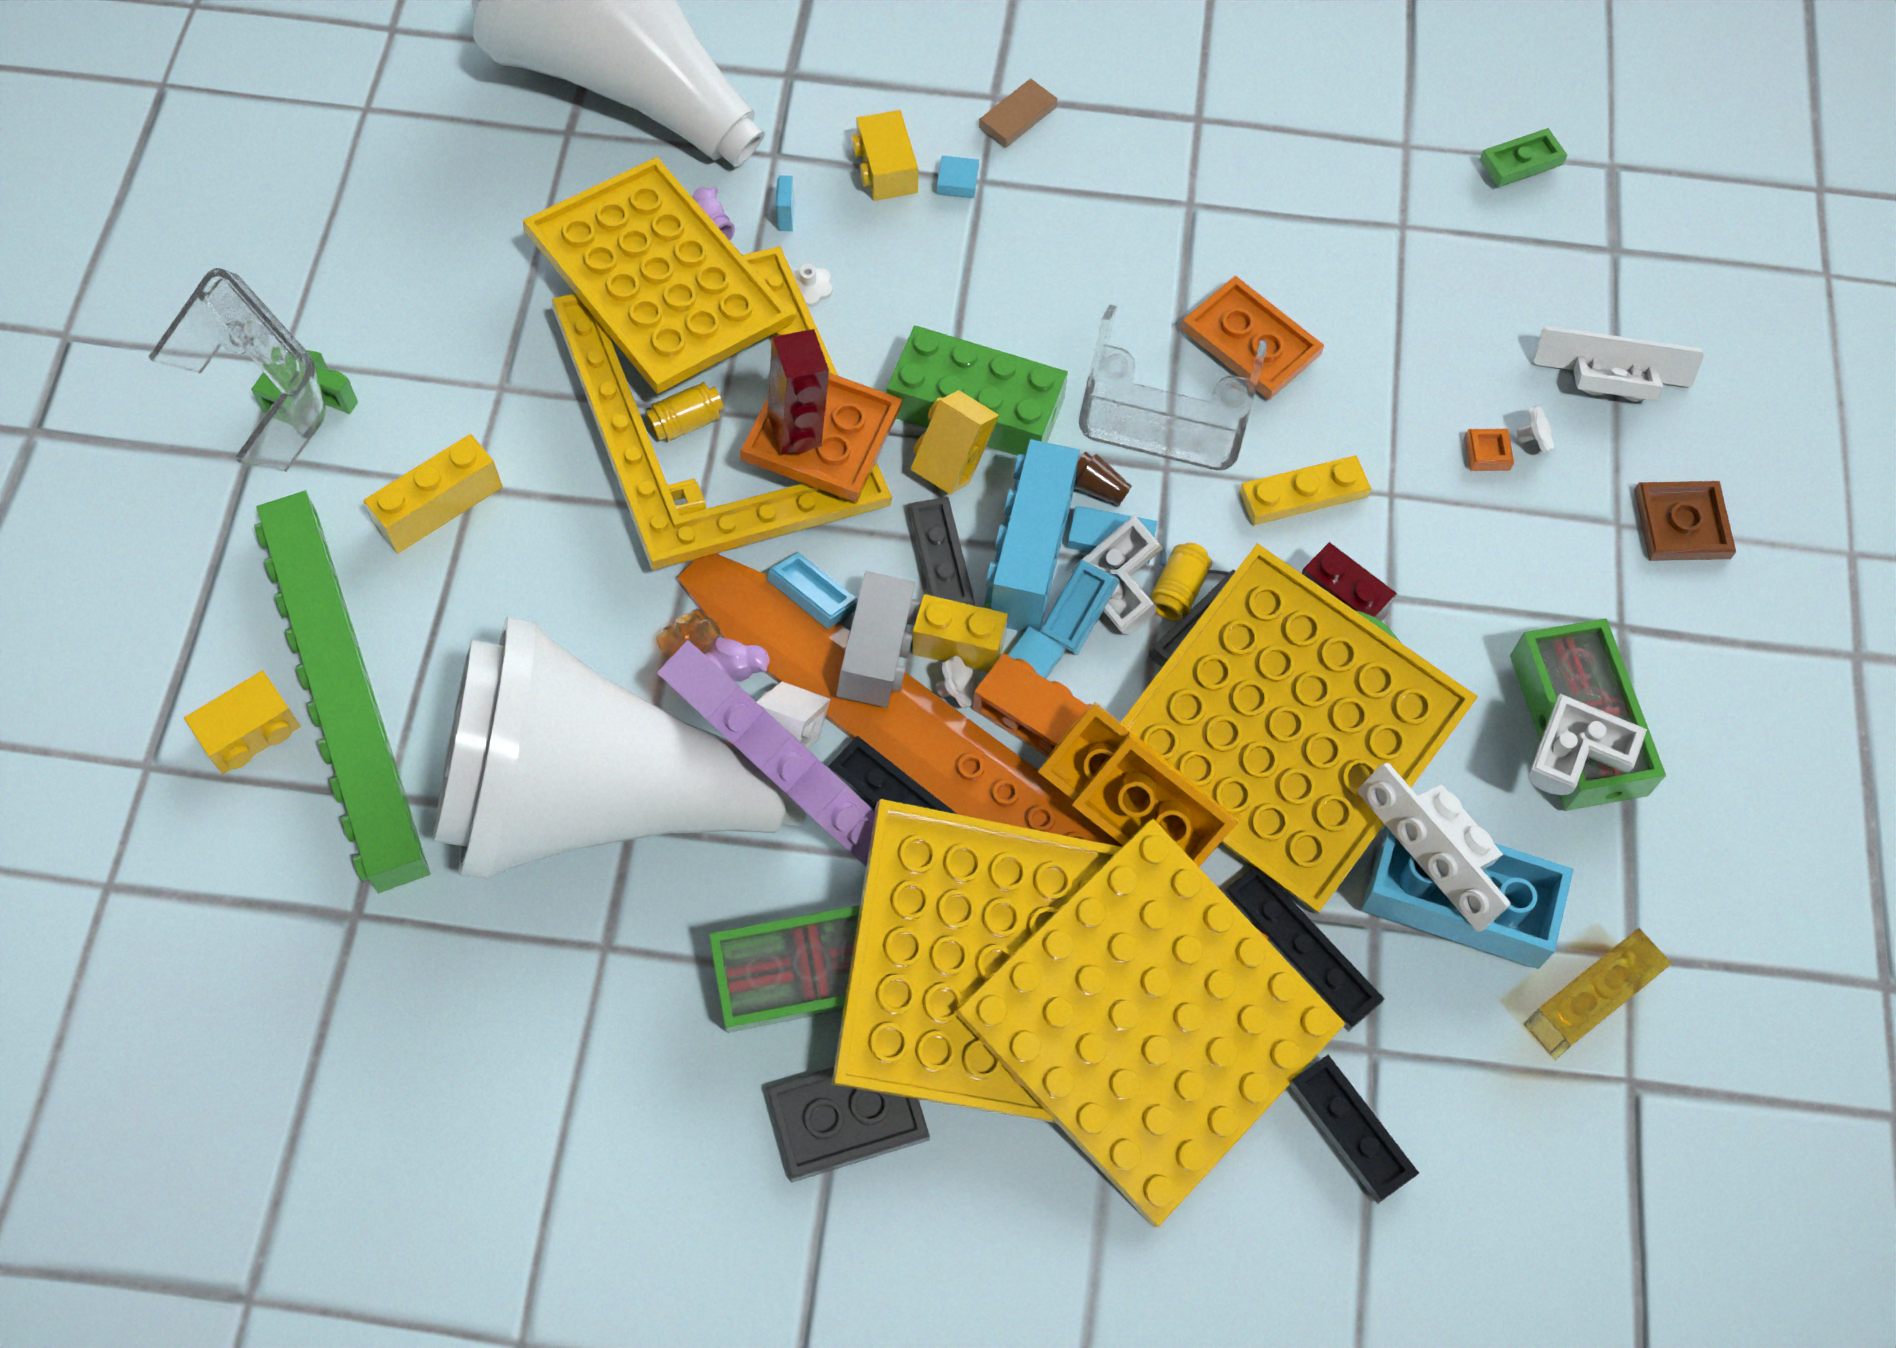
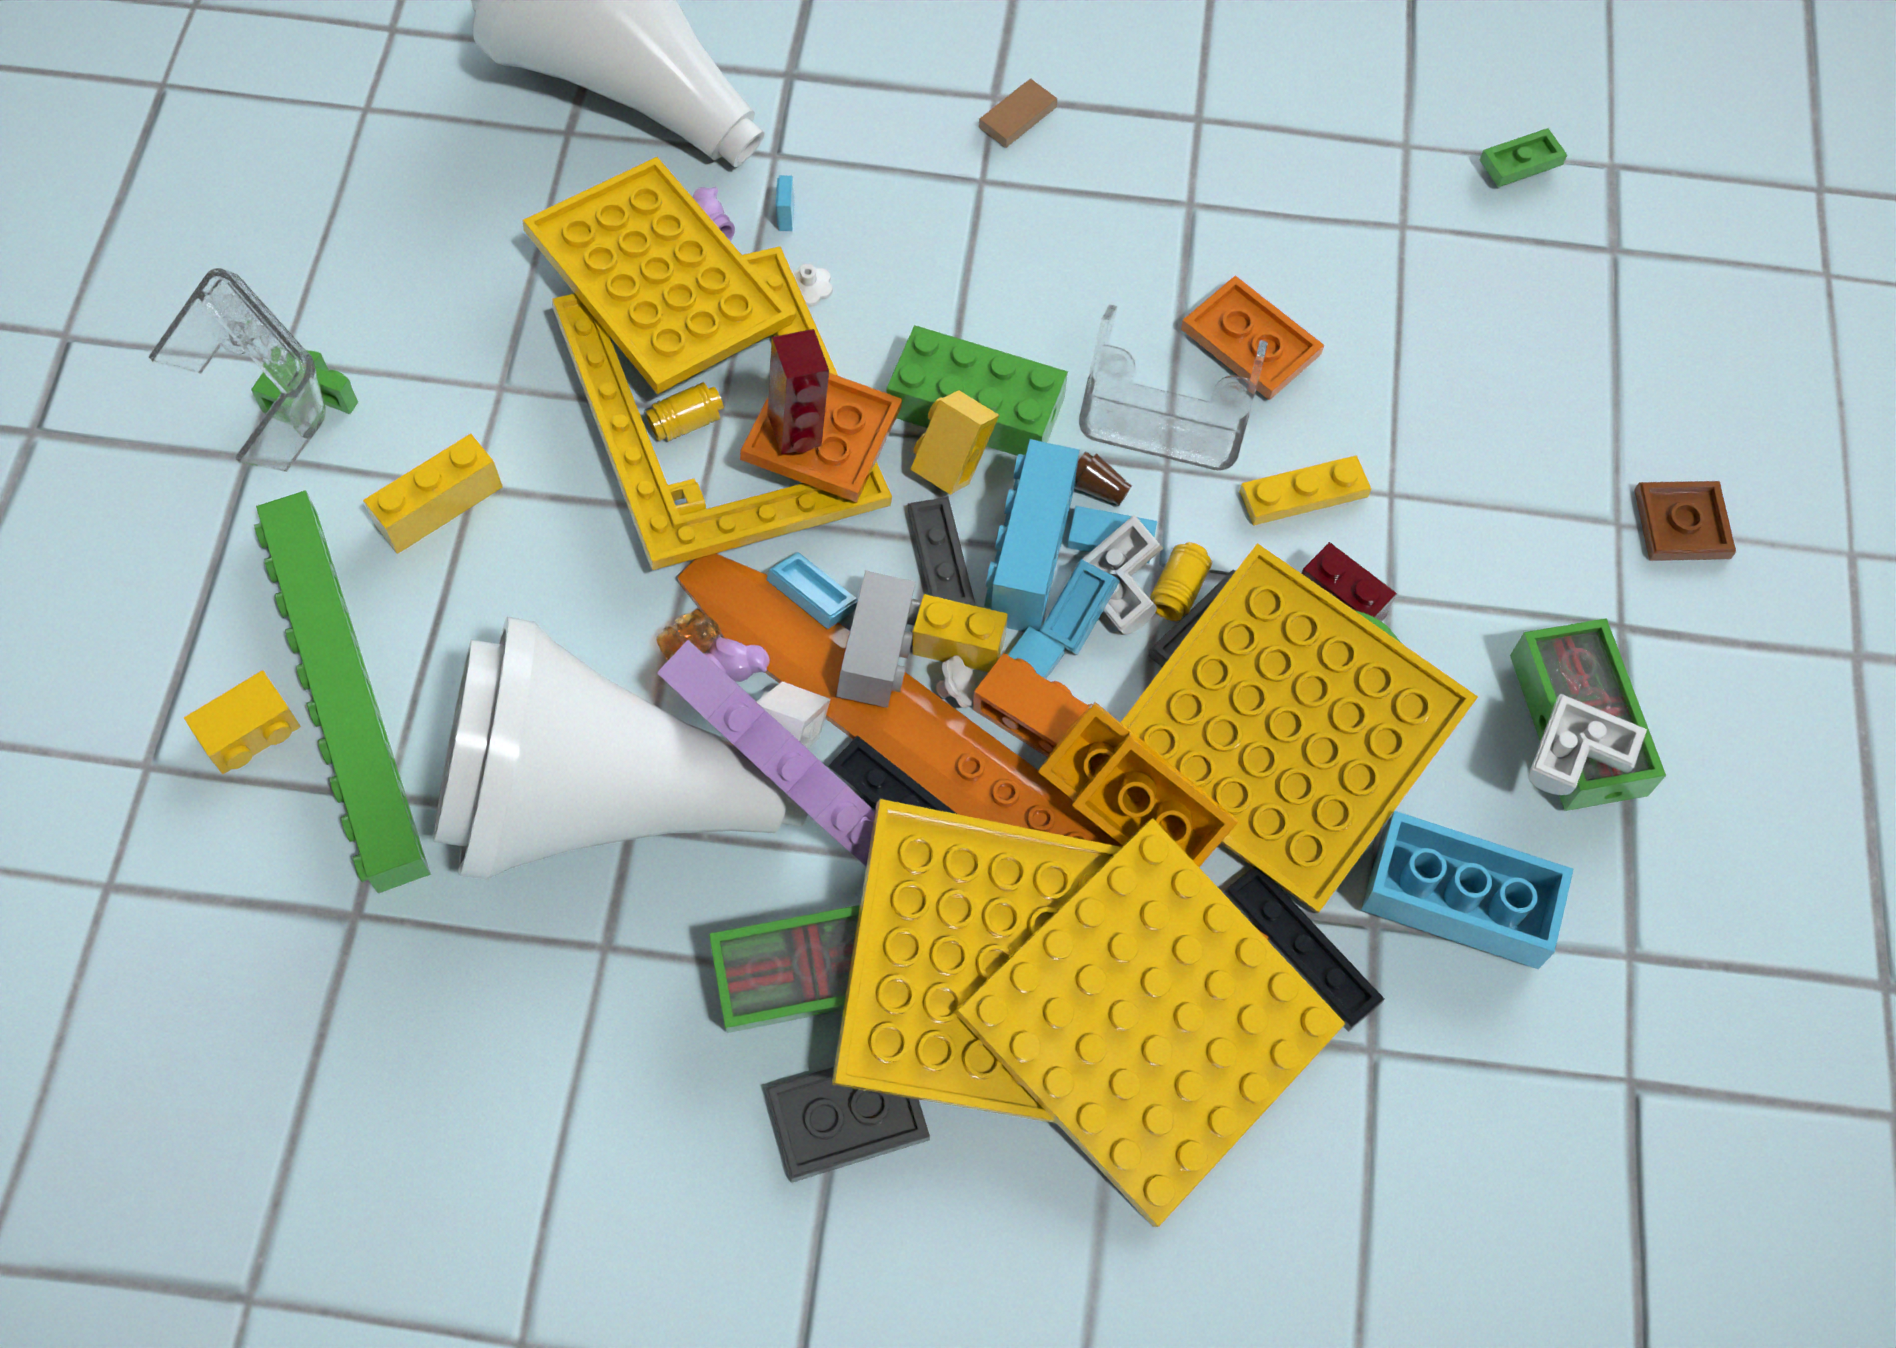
yellow brick [851,110,918,201] -> none
medium azure tile [937,155,979,198] -> none
black plate [1289,1054,1419,1204] -> none
white bracket [1358,763,1510,932] -> none
orange tile [1465,429,1514,471] -> none
white plant [1517,405,1554,453] -> none
clear yellow brick [1523,928,1673,1060] -> none
white bracket [1534,326,1704,401] -> none

